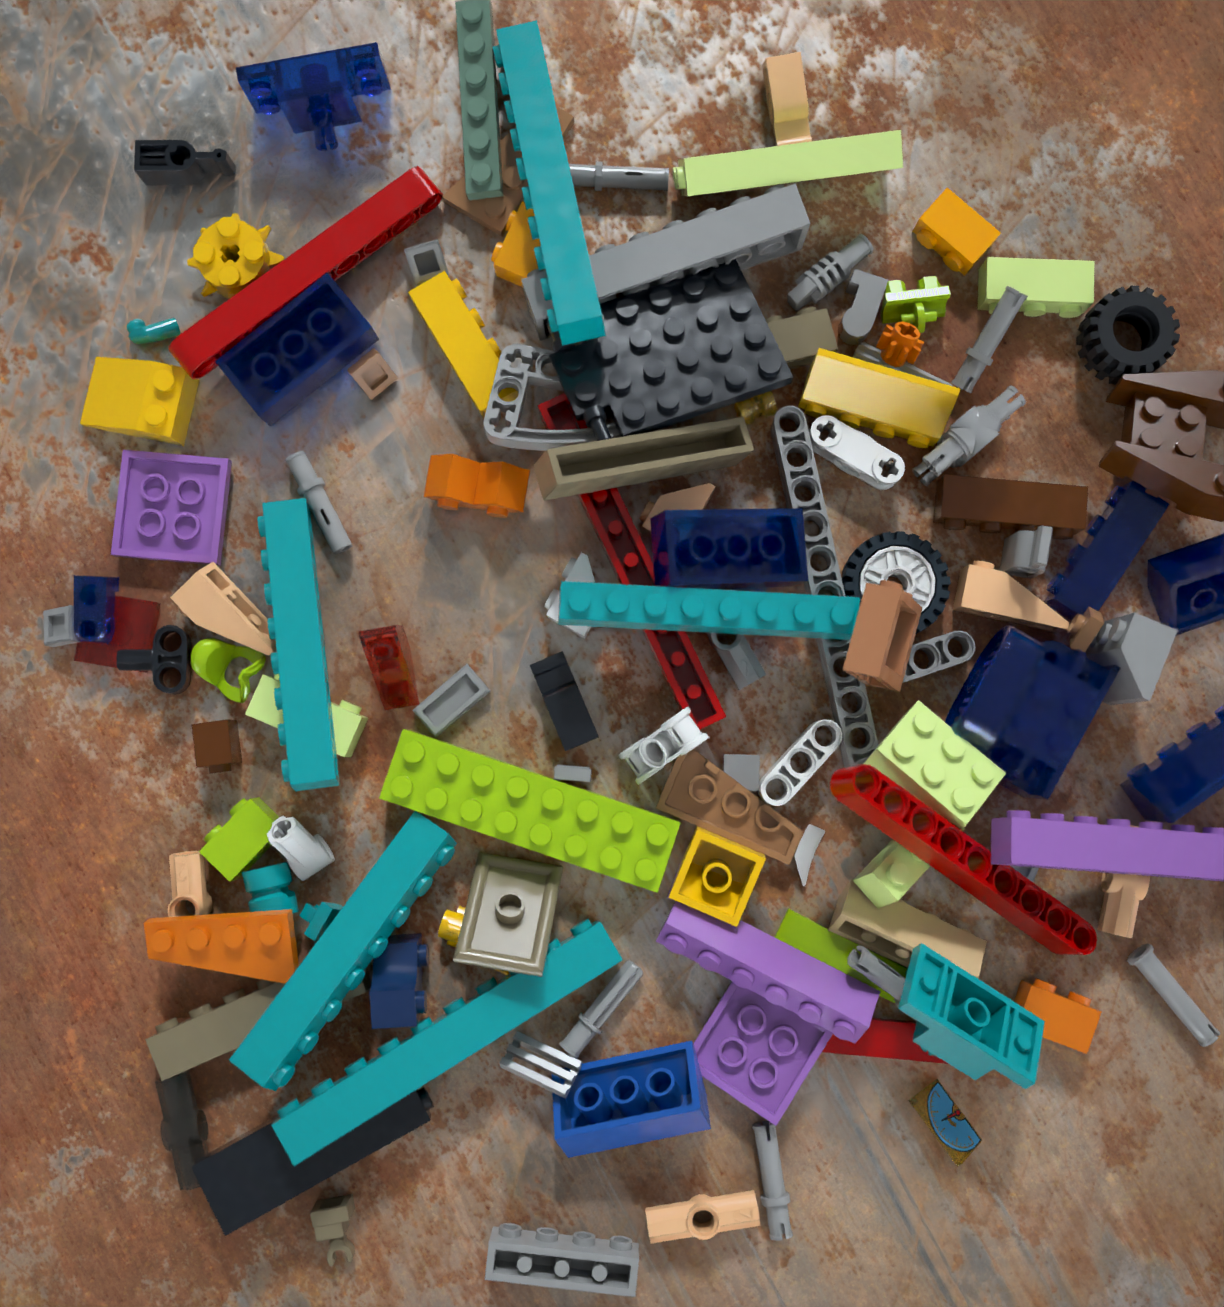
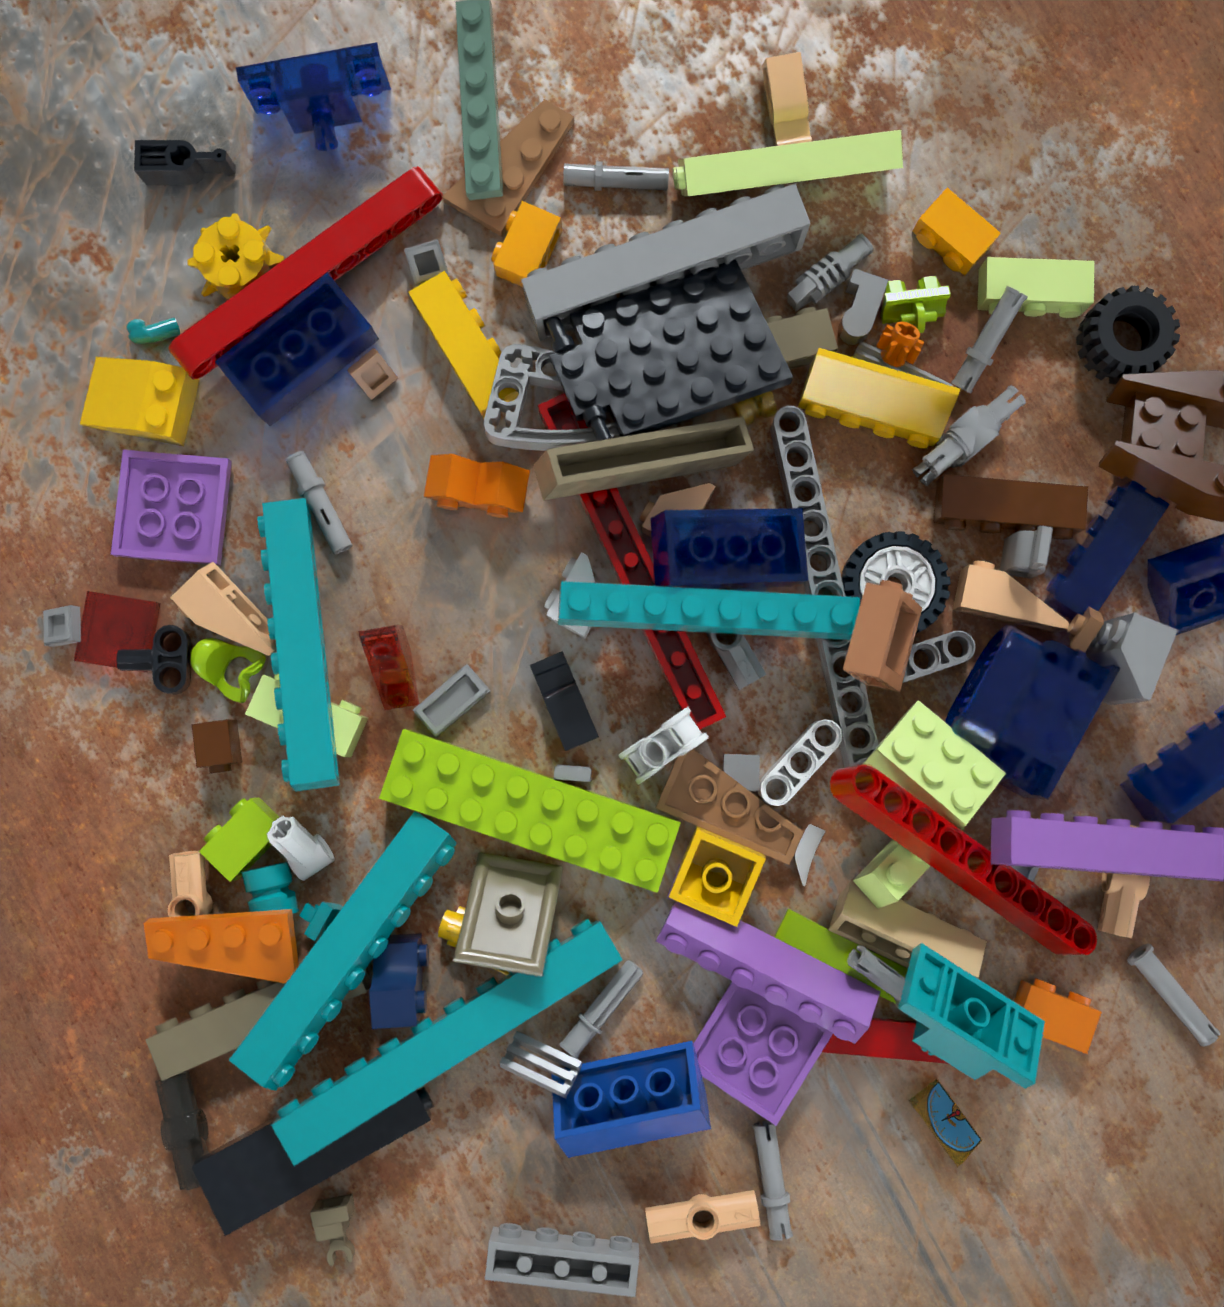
clear blue leg [74,575,120,643] -> none
teal brick [493,20,606,345] -> none
white piece [809,415,905,490] -> none

